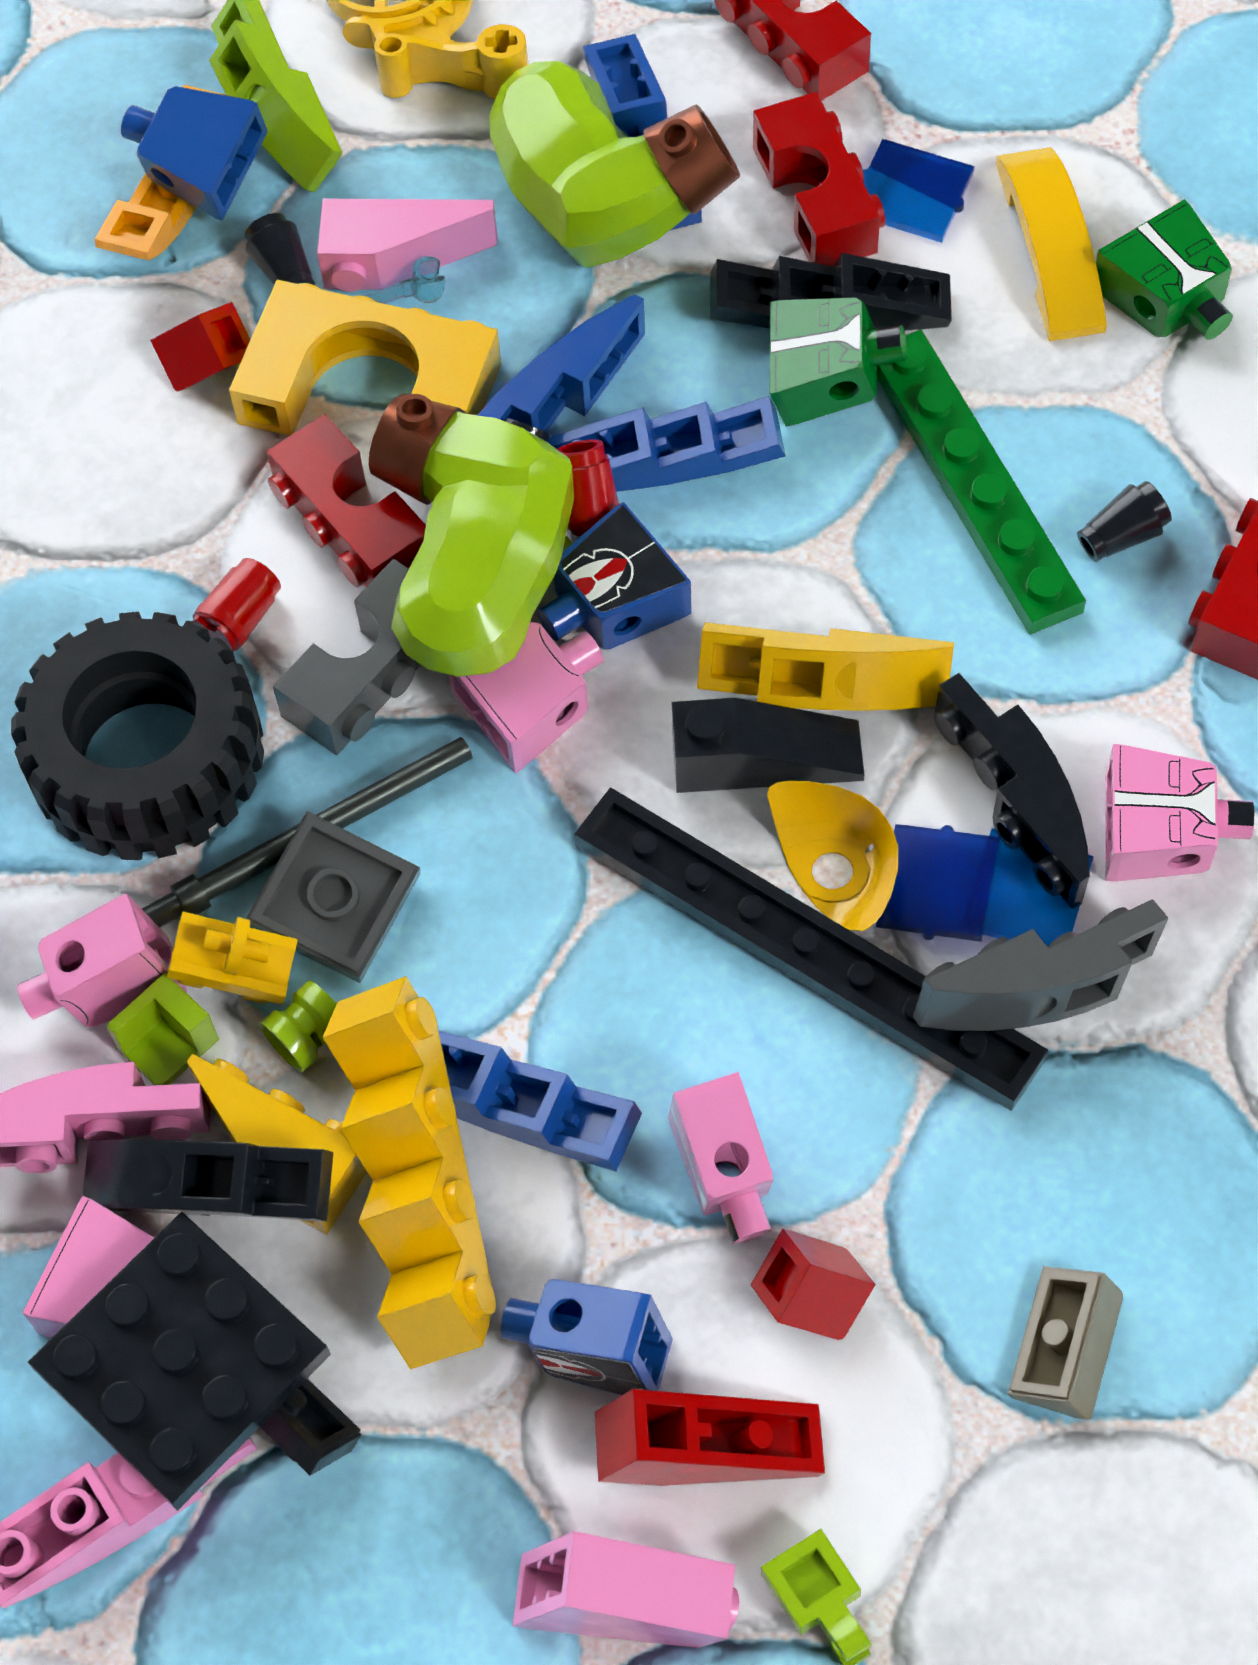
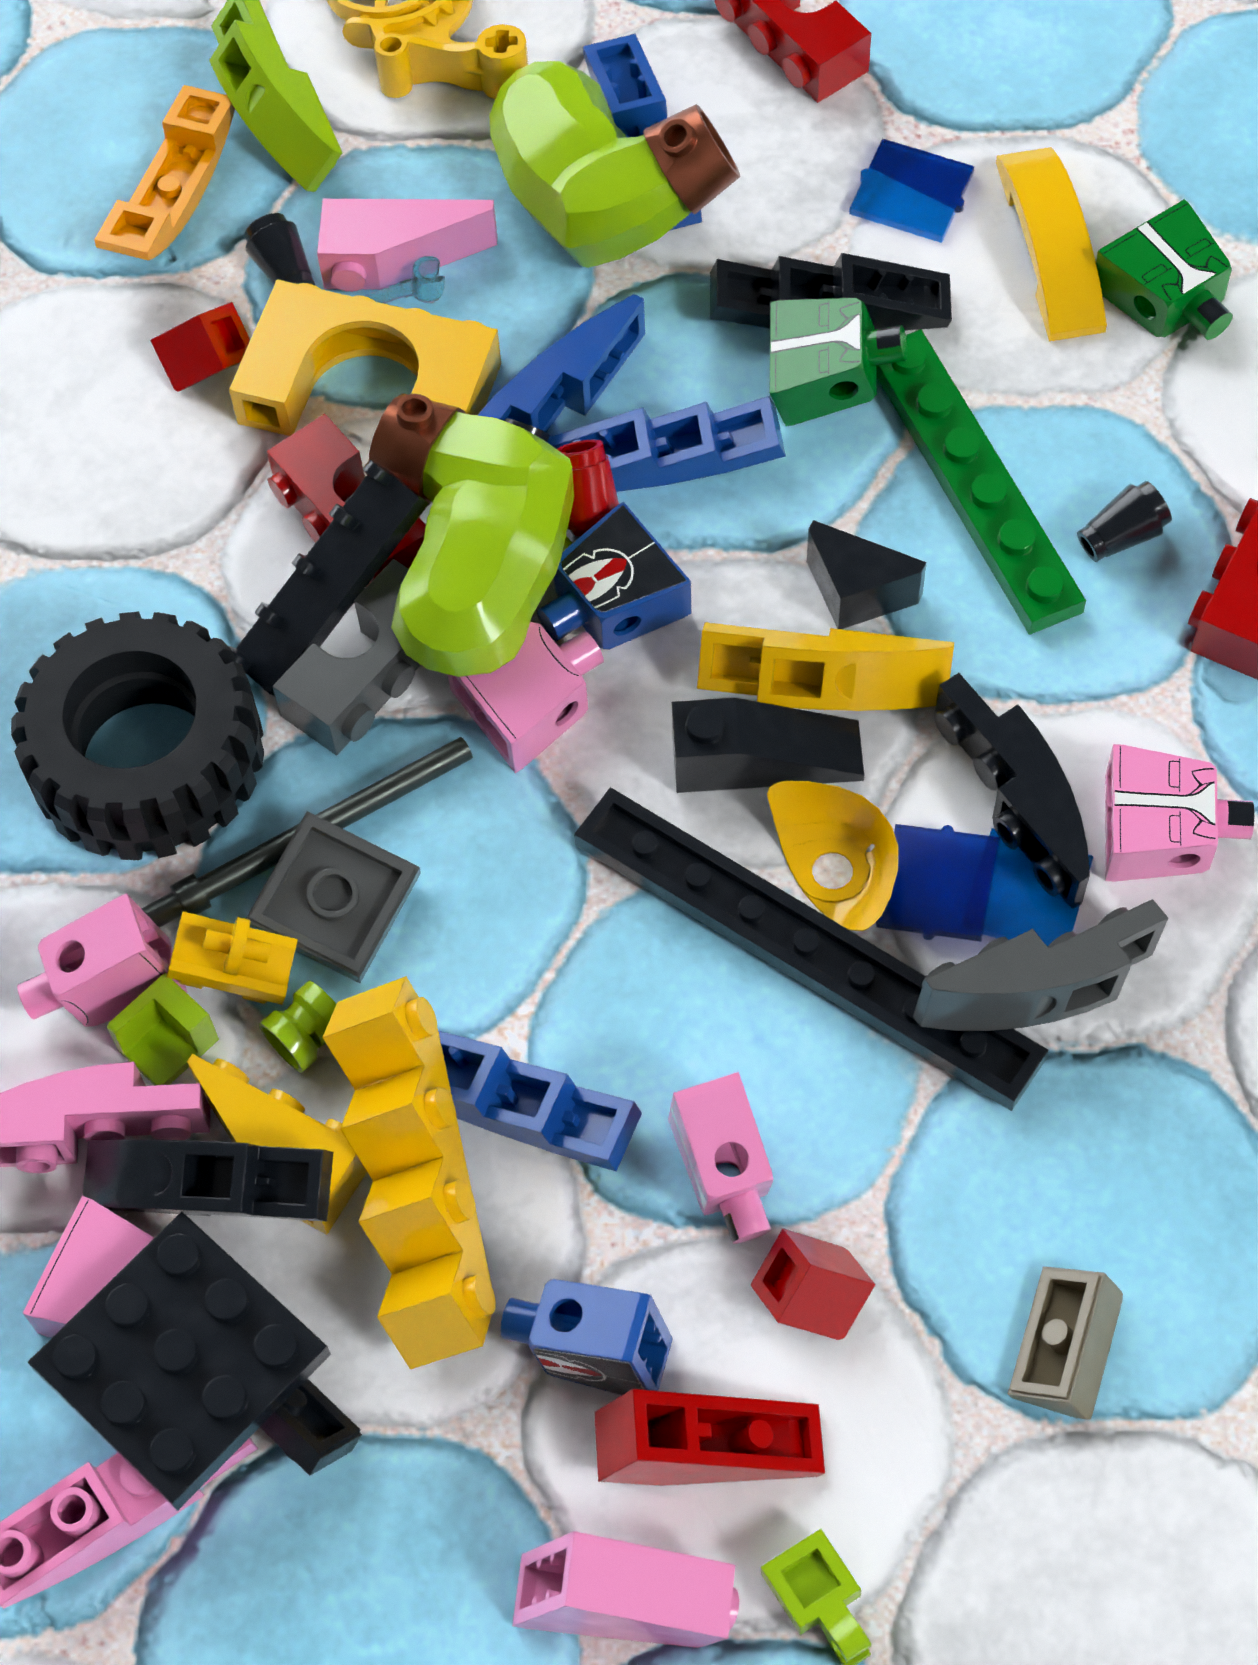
blue torso [121,86,268,221] -> none
red piece [192,558,281,651] -> none
red arch [753,91,885,266] -> none
none -> black hinge [228,459,429,696]
none -> black slope [807,520,927,629]

